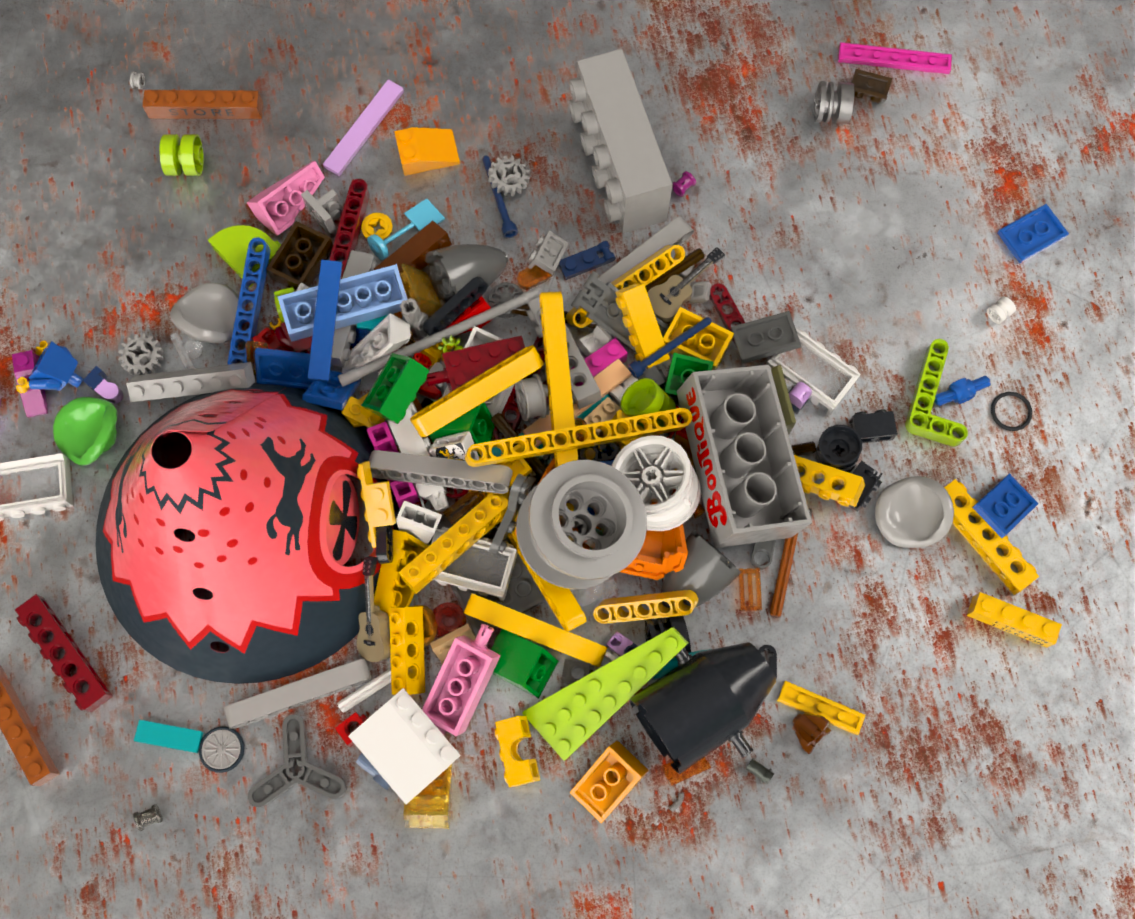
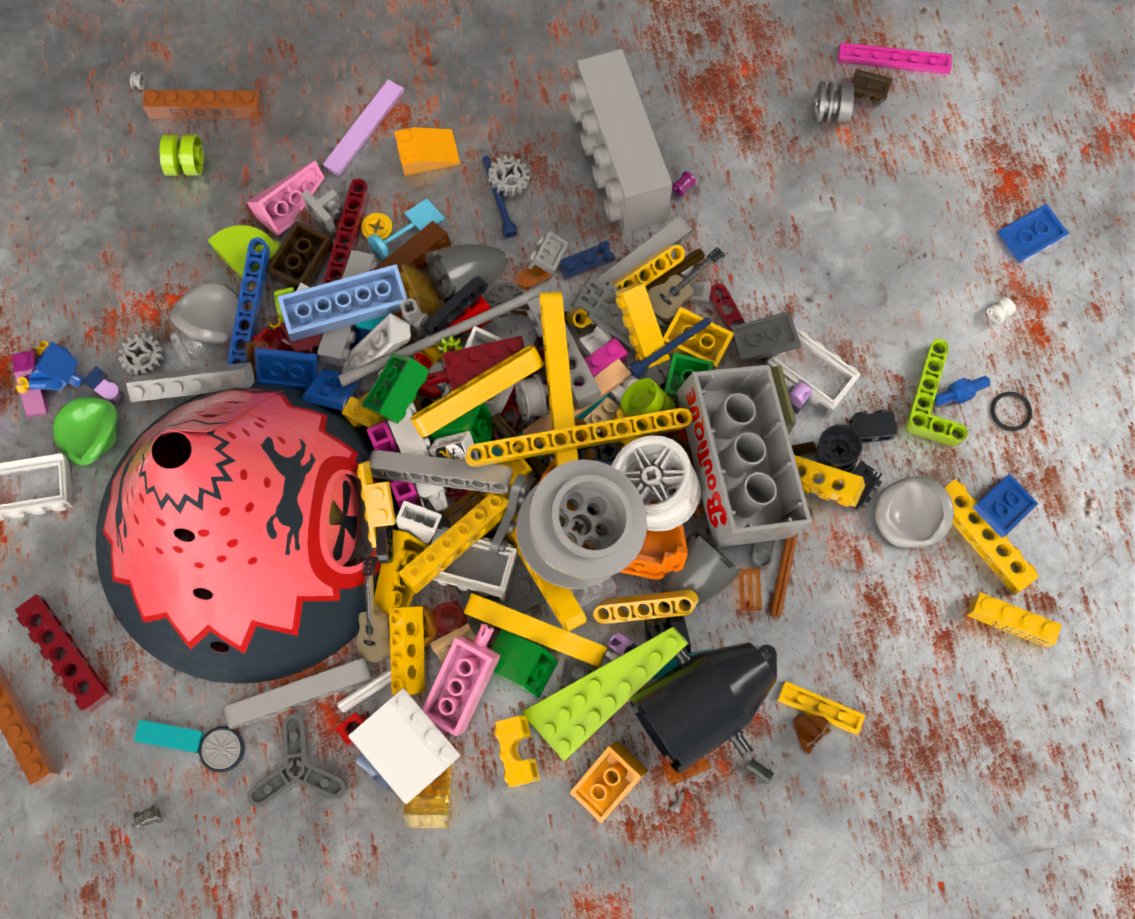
blue tile [308,260,342,382] -> none

